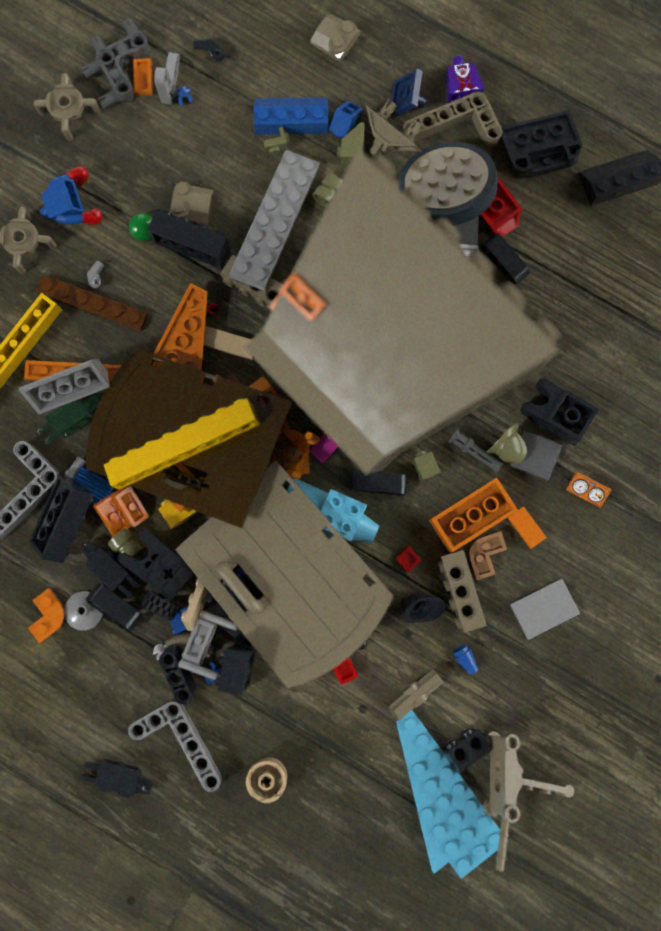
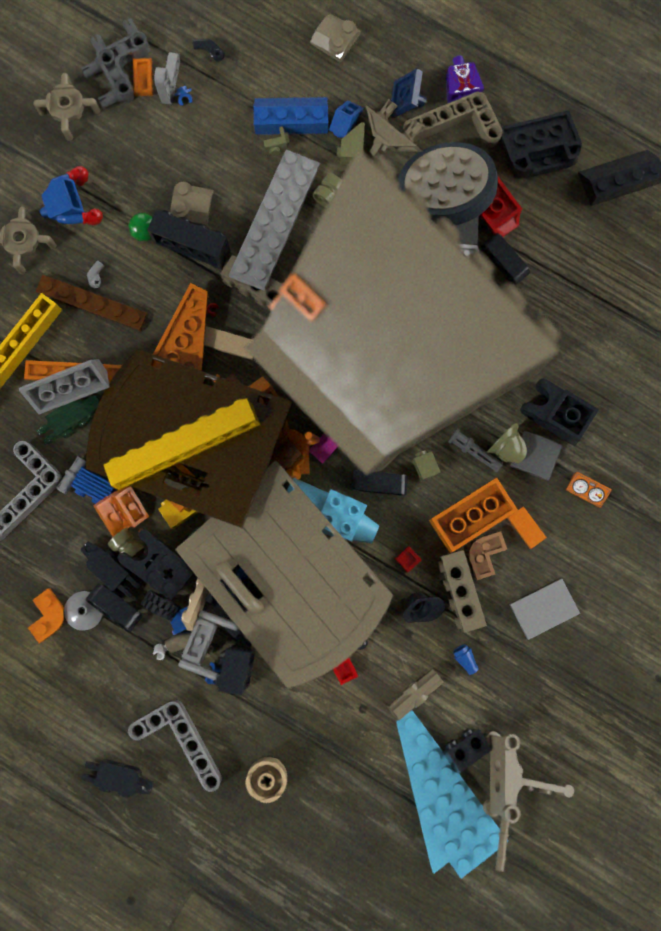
black slope [29,473,94,563] -> none
black beam [159,644,197,705] -> none

